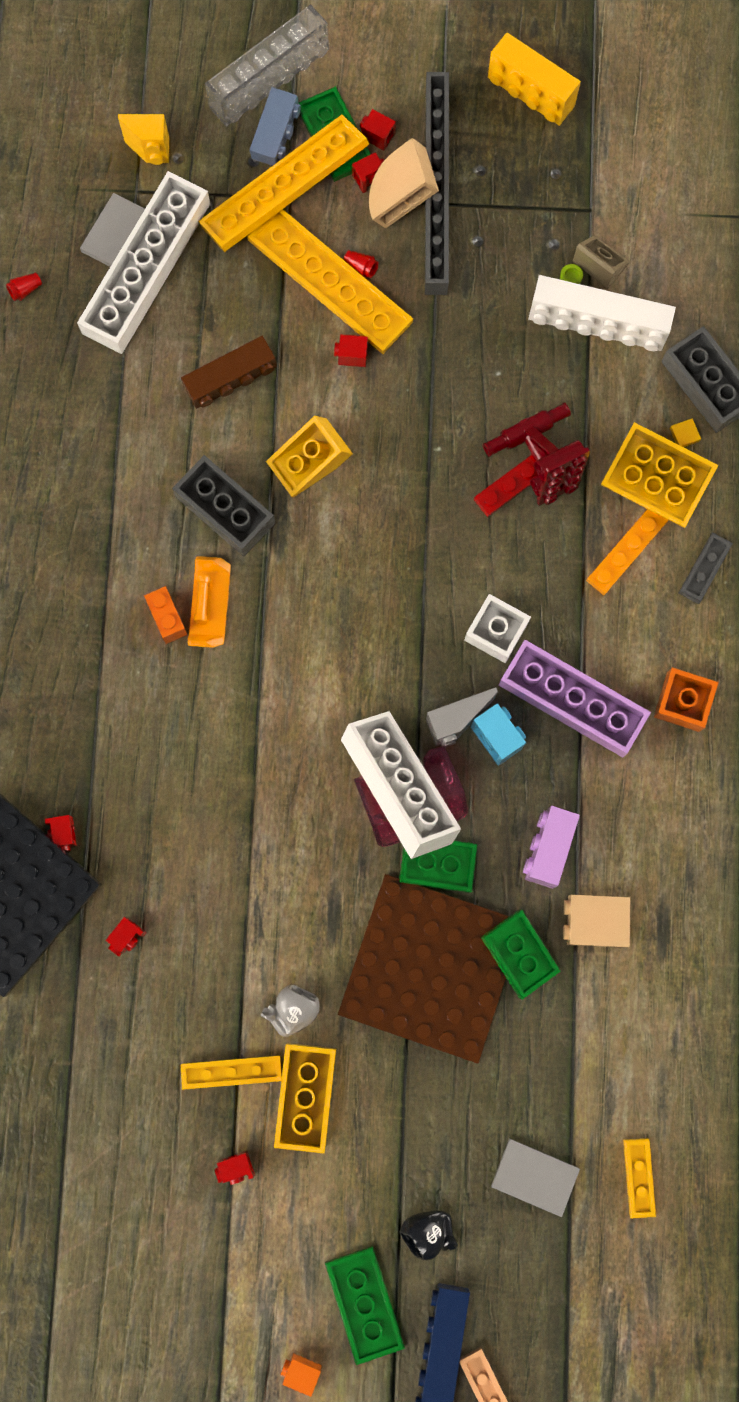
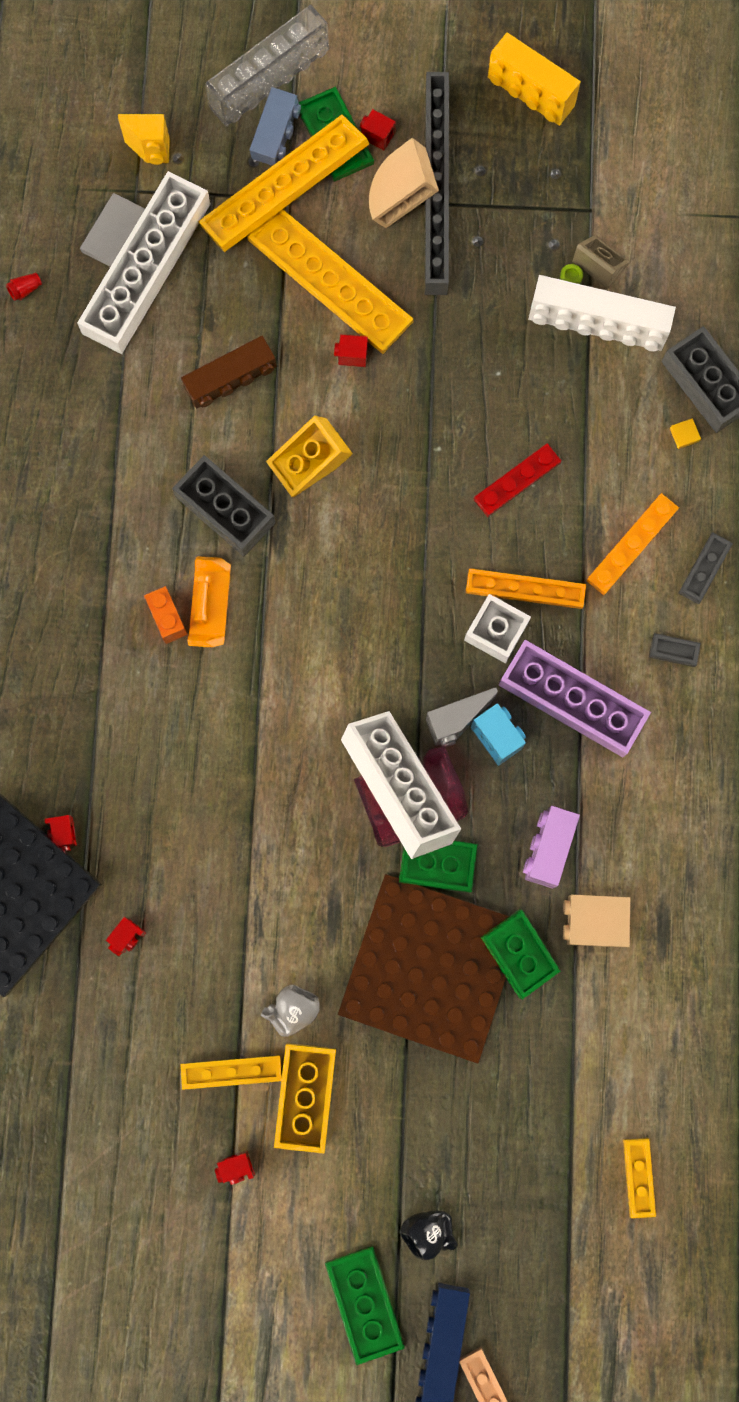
orange brick [280,1353,322,1397] -> none
red cone [344,250,379,278] -> none
red brick [352,152,384,193] -> none
dark red plate [482,402,590,506] -> none
light grey tile [491,1138,580,1217] -> none
yellow slope [601,422,718,528] -> none
orange brick [654,667,718,732] -> none
none -> light orange plate [466,568,586,609]
none -> dark grey tile [649,633,701,667]

